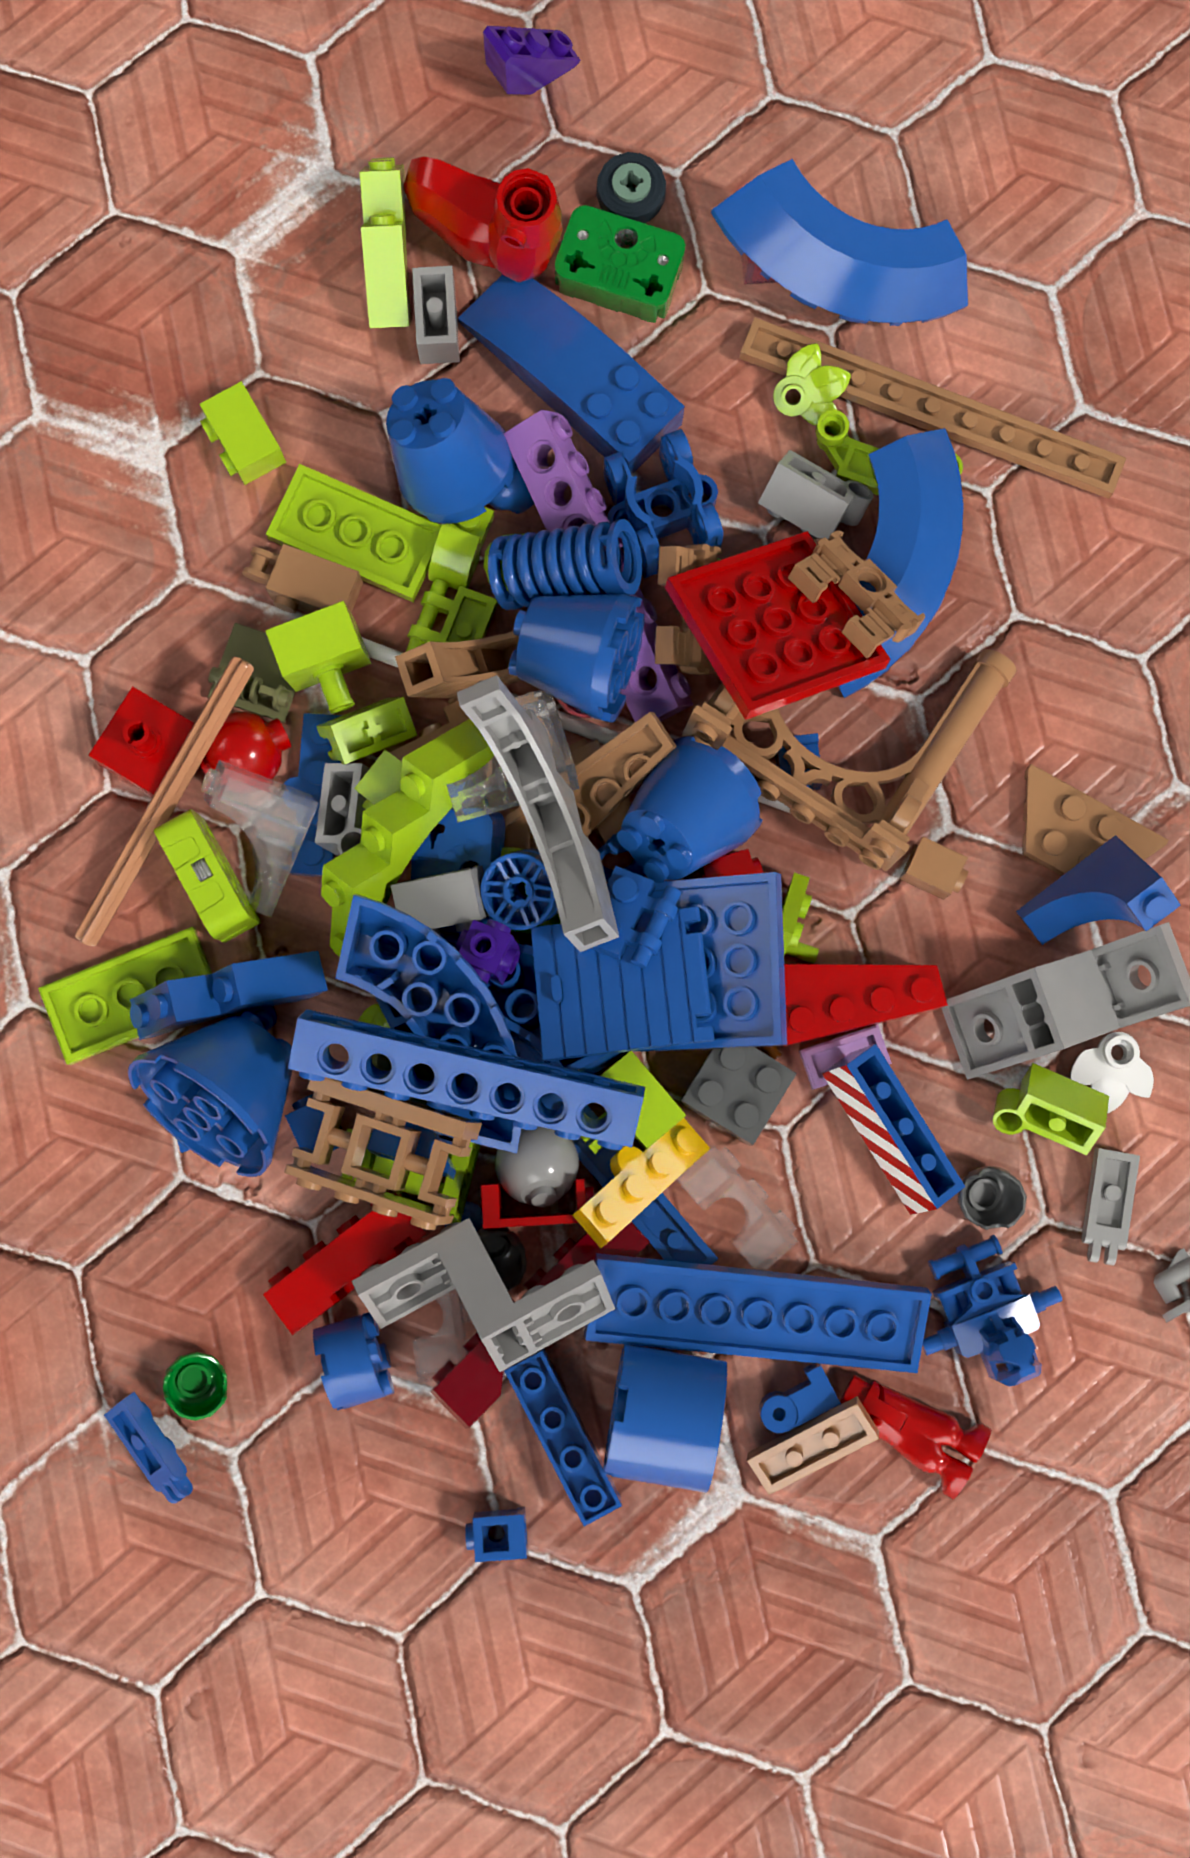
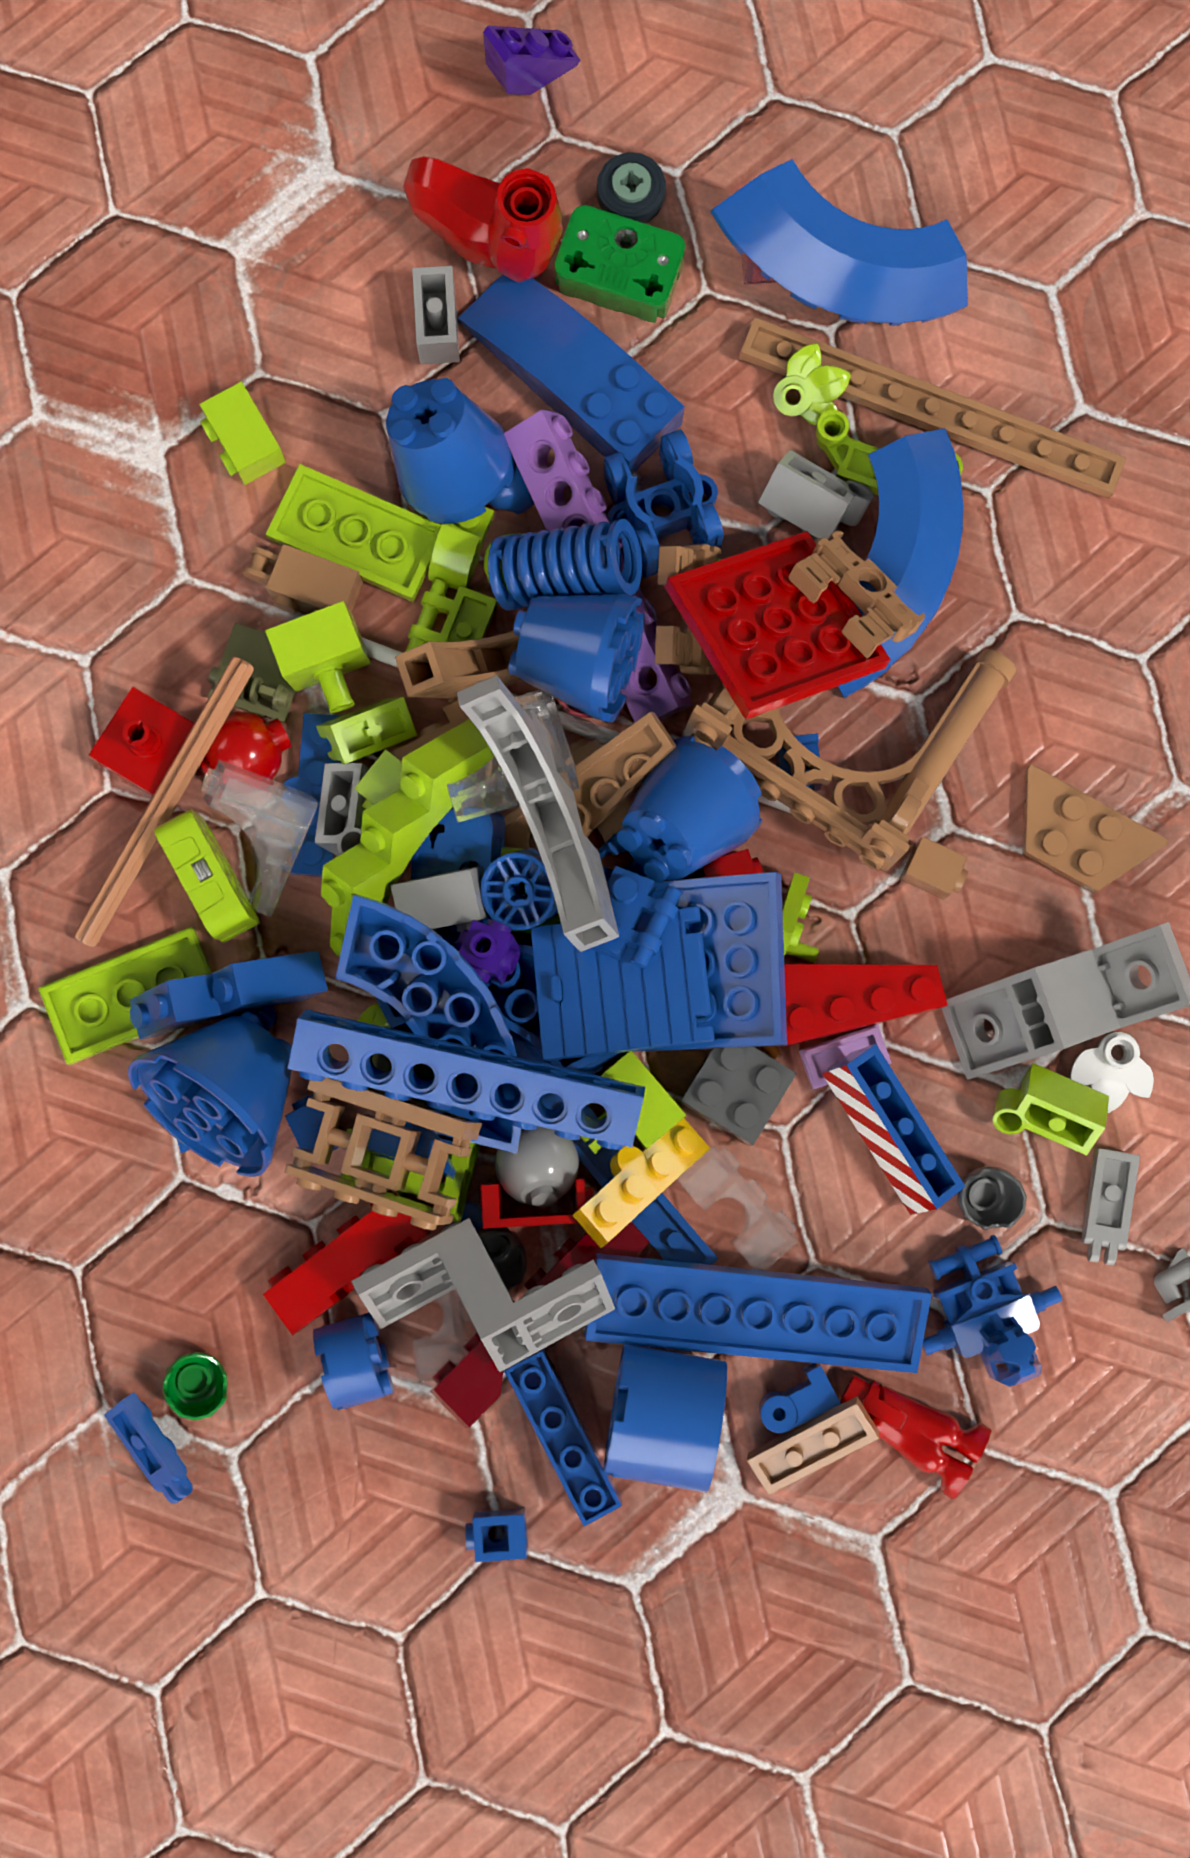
arch [359,157,411,328] -> none
blue arch [1016,835,1181,945] -> none

